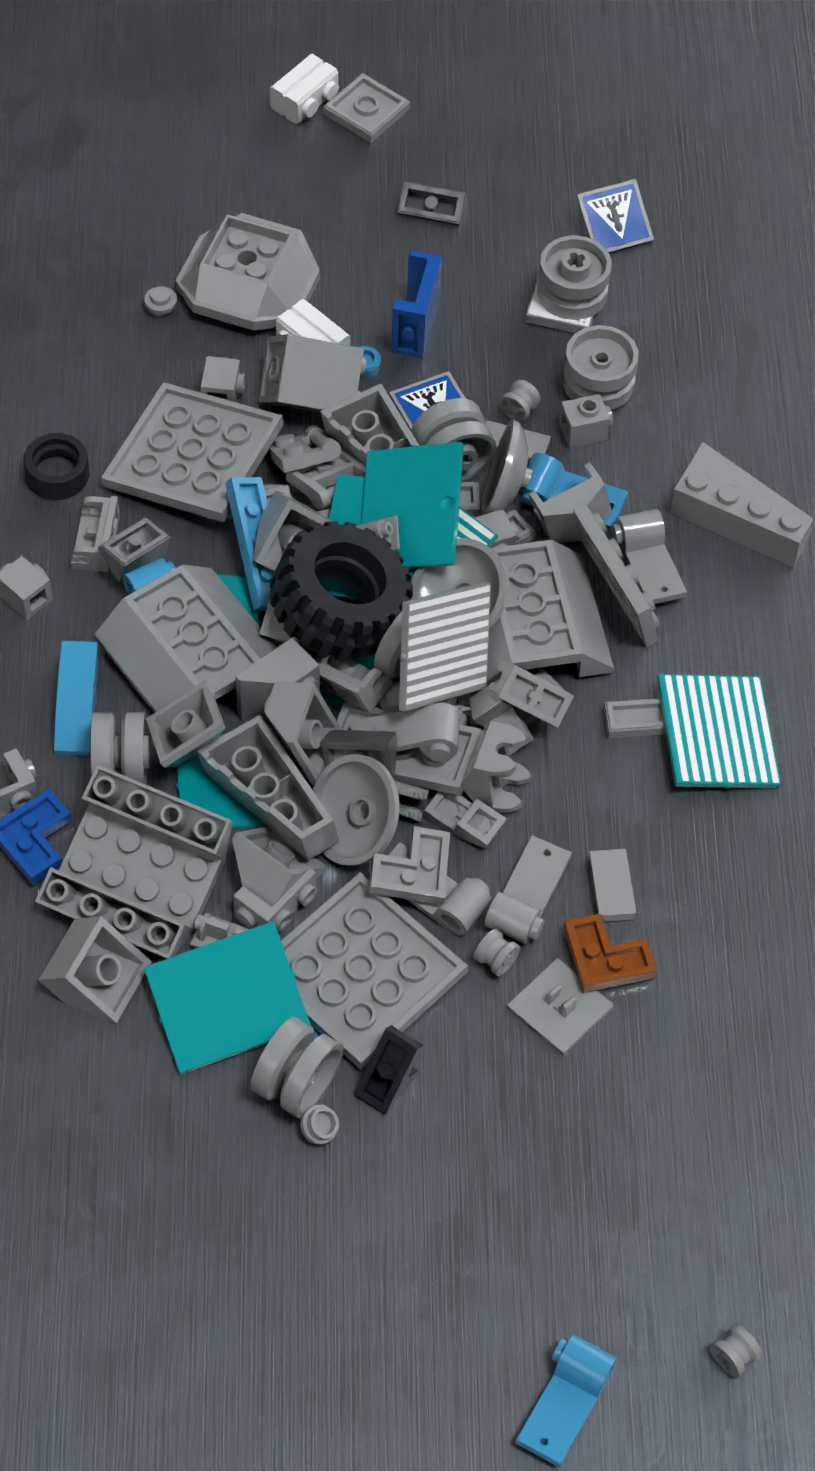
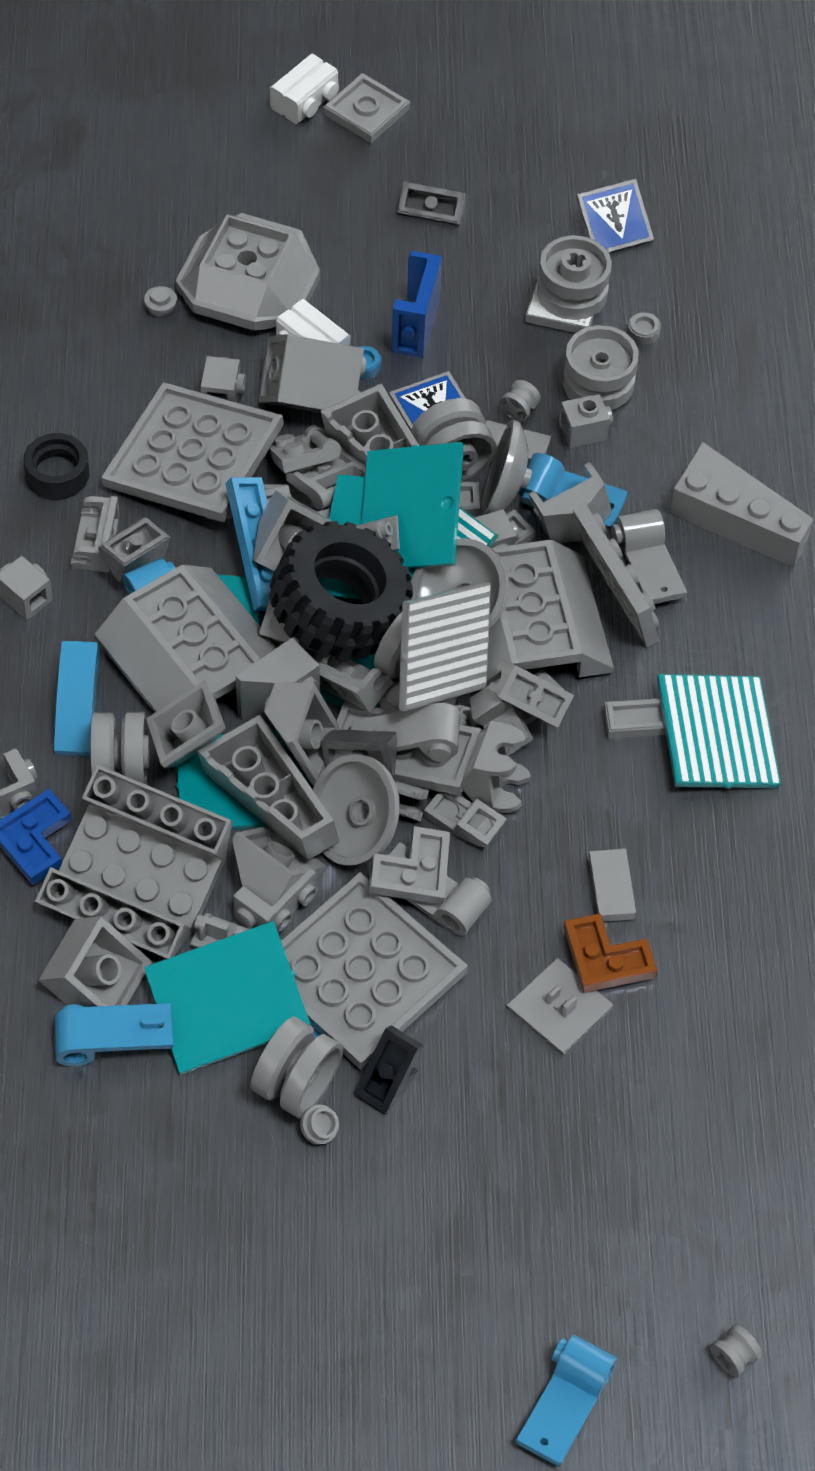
light grey wheel [473,928,520,977] -> none
light grey door [484,836,572,944] -> none
none -> dark azure door [54,1003,173,1067]
none -> light grey tile [627,312,661,345]

